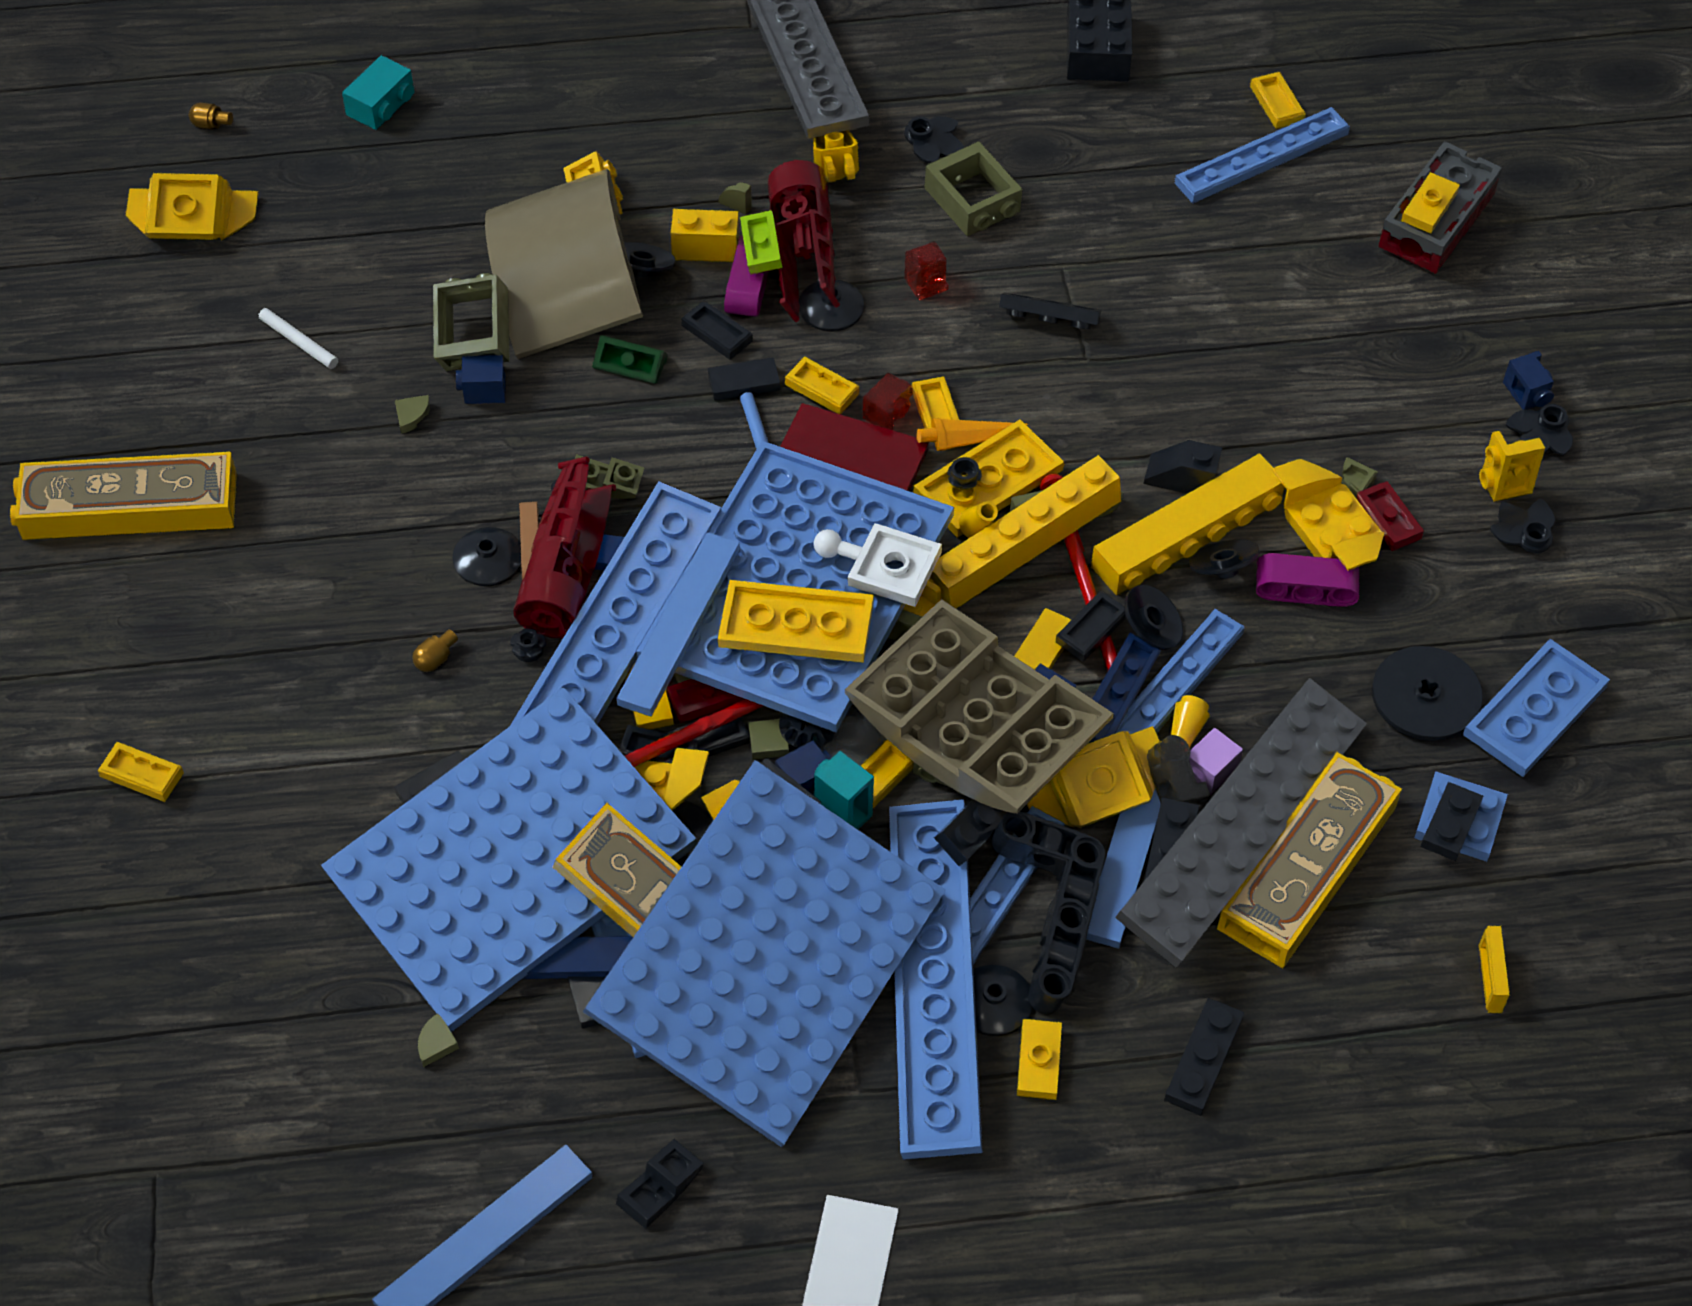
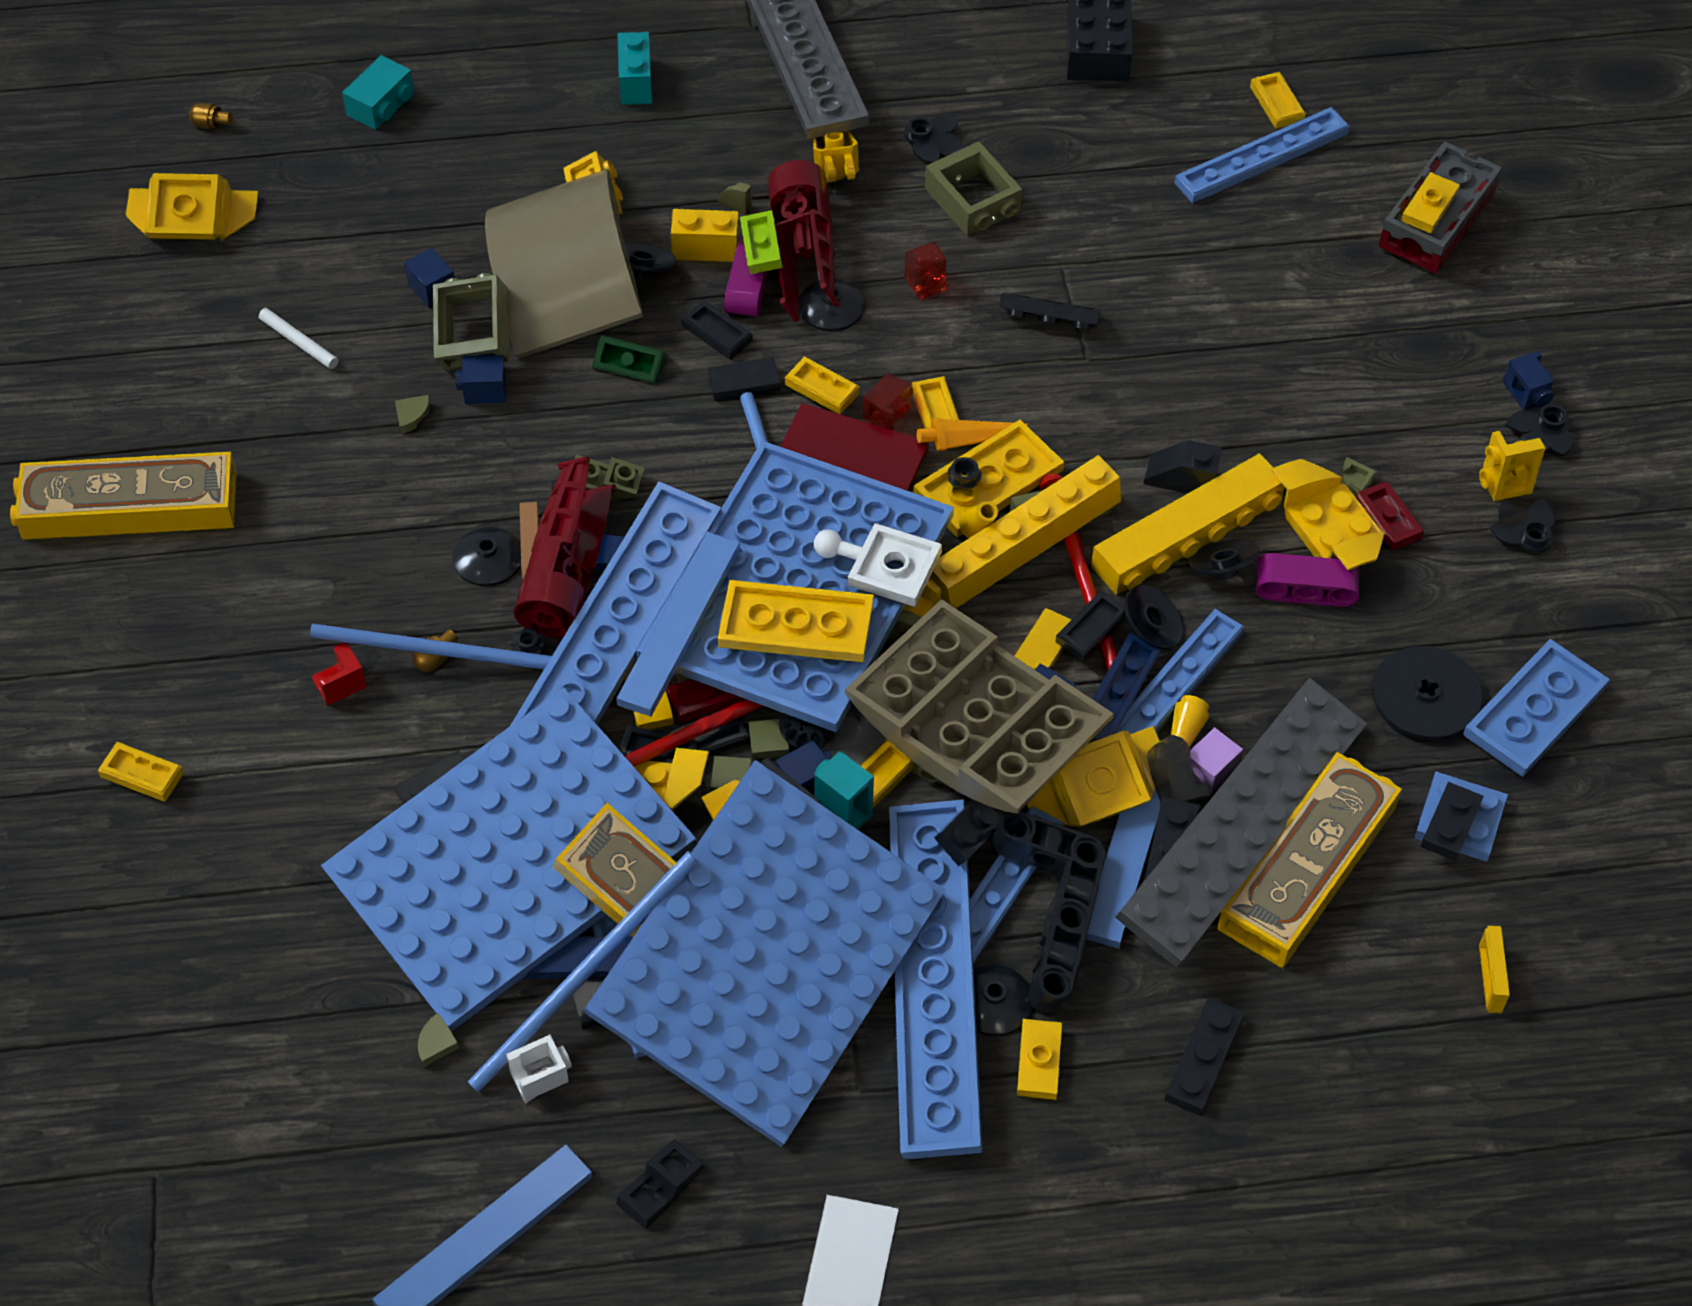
none -> medium blue piece [310,623,552,669]
none -> red panel [312,642,367,706]
none -> dark blue brick [404,248,454,308]
none -> medium blue piece [468,851,699,1092]
none -> white window [506,1035,572,1104]
none -> teal brick [618,32,652,105]
none -> olive tile [710,756,751,792]

